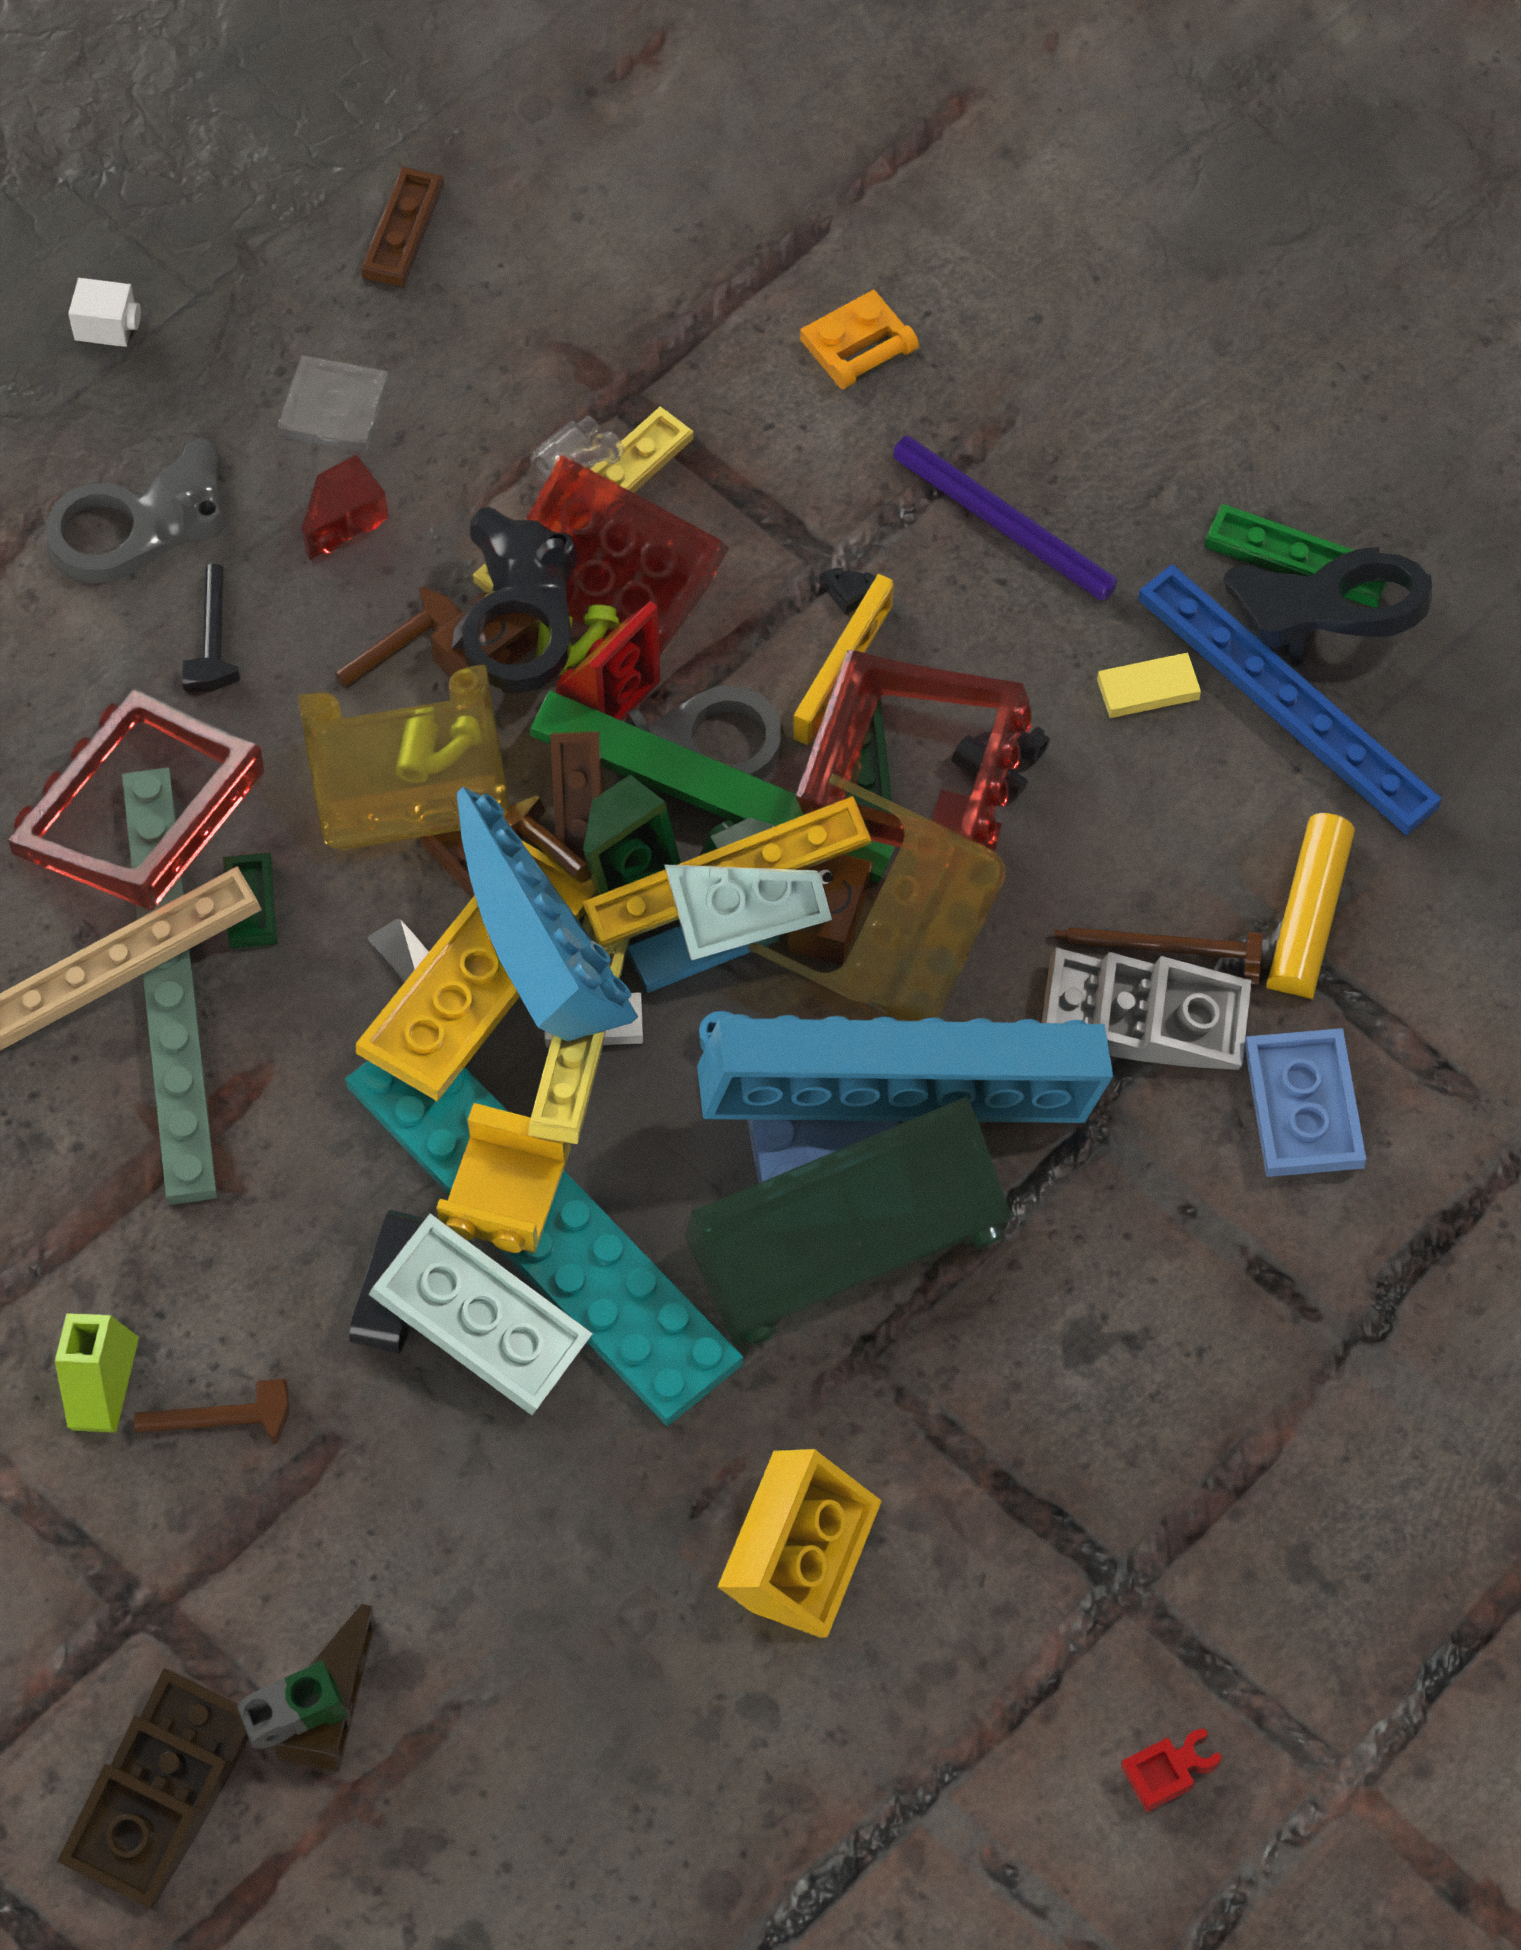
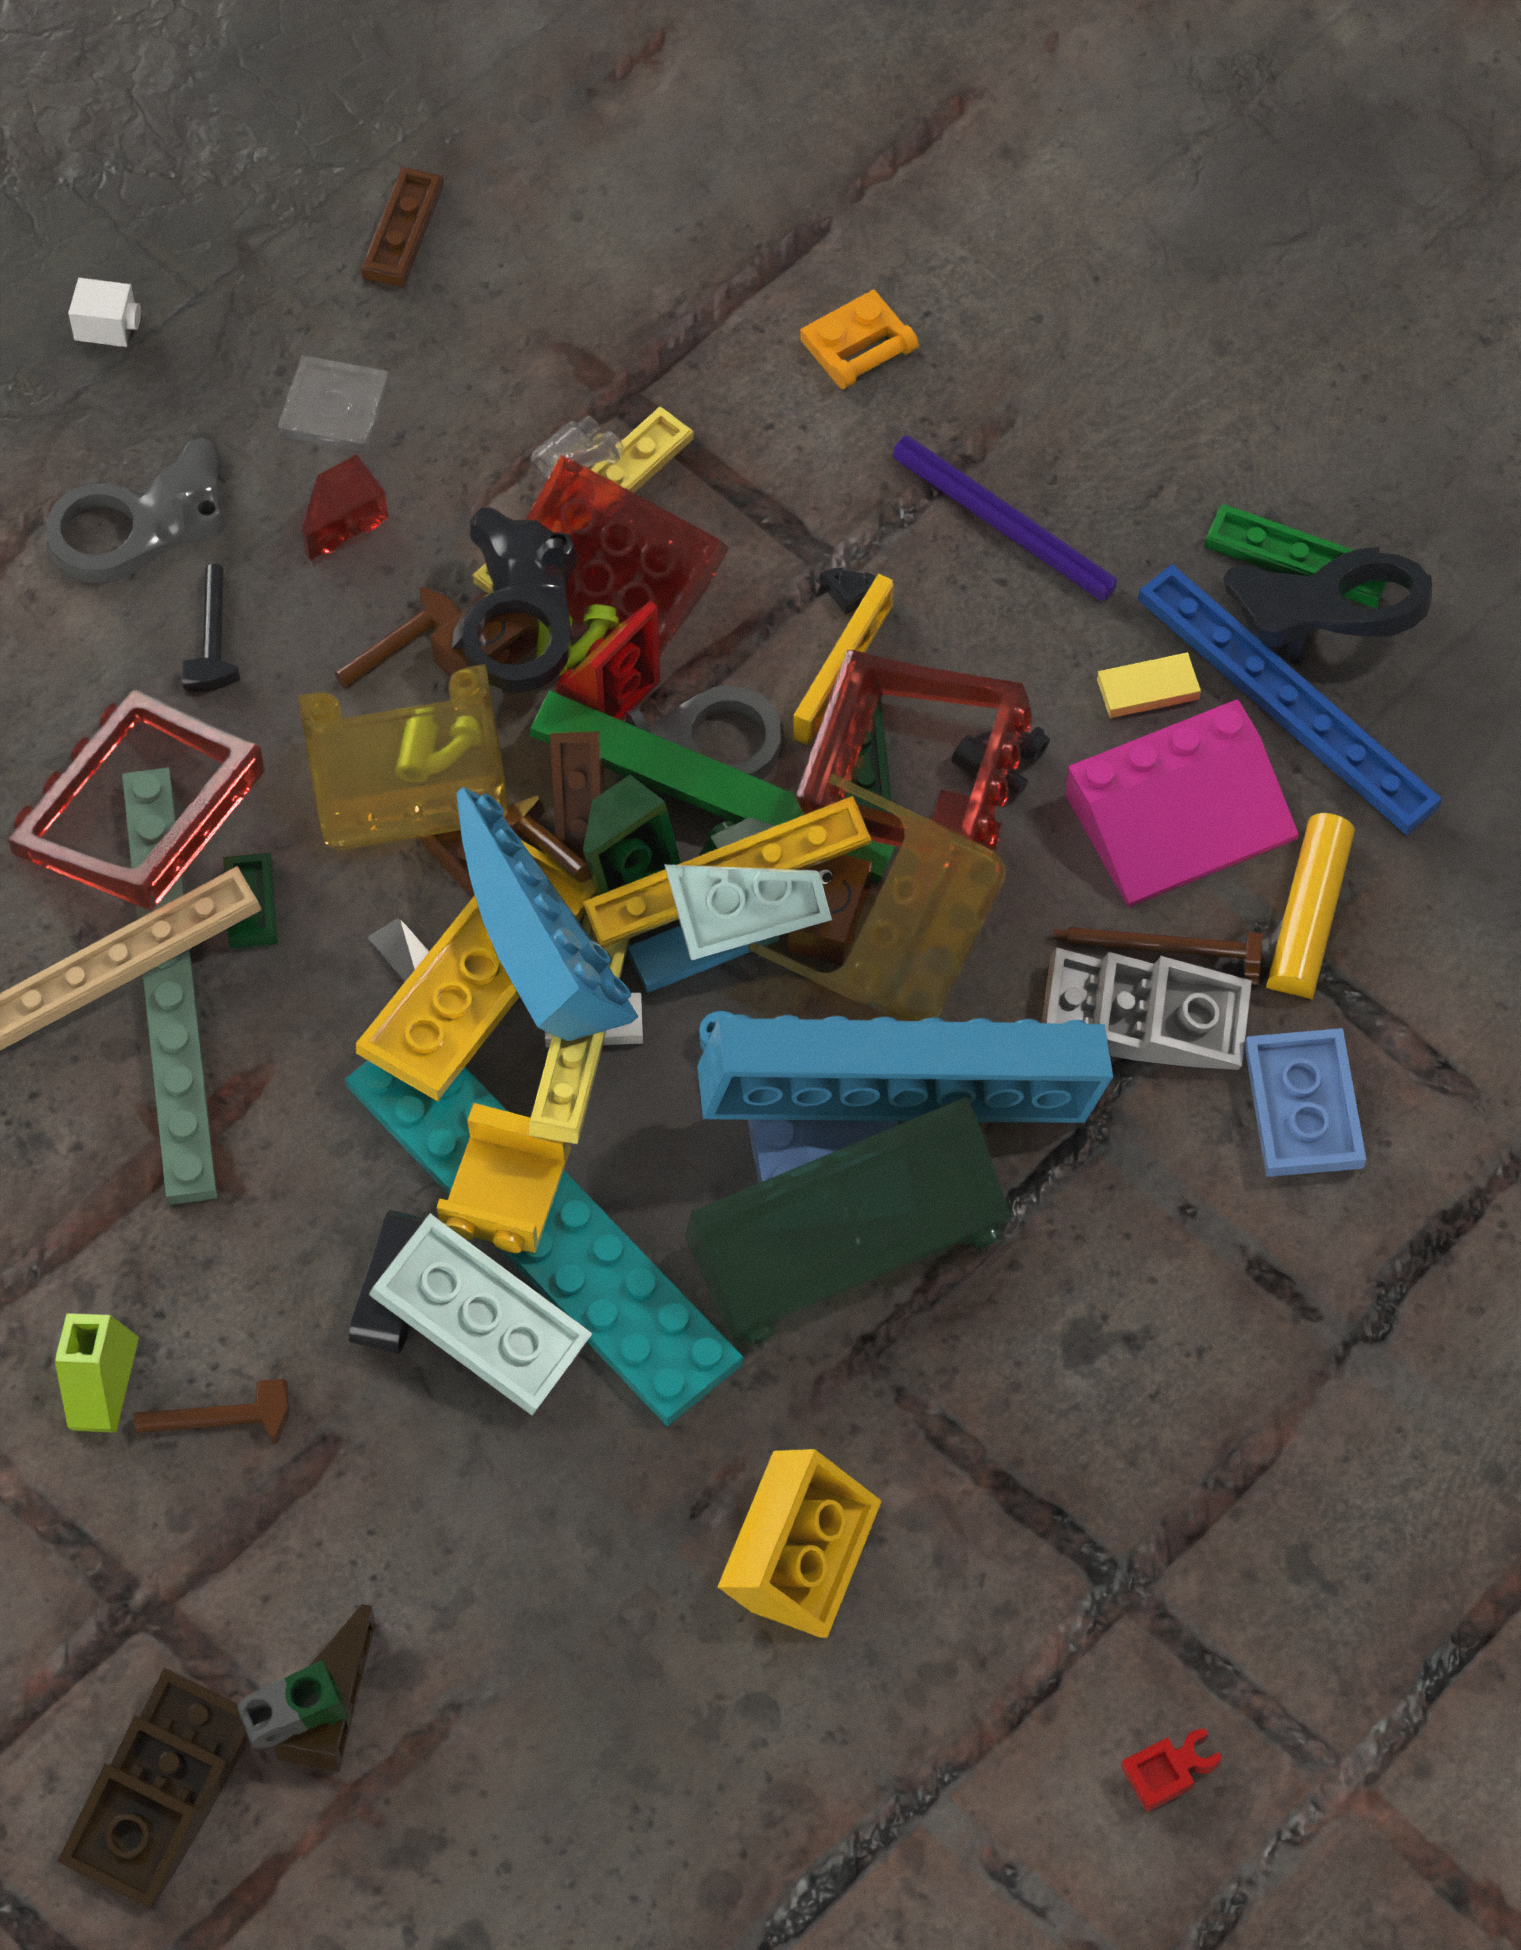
none -> dark pink slope [1065,699,1299,908]

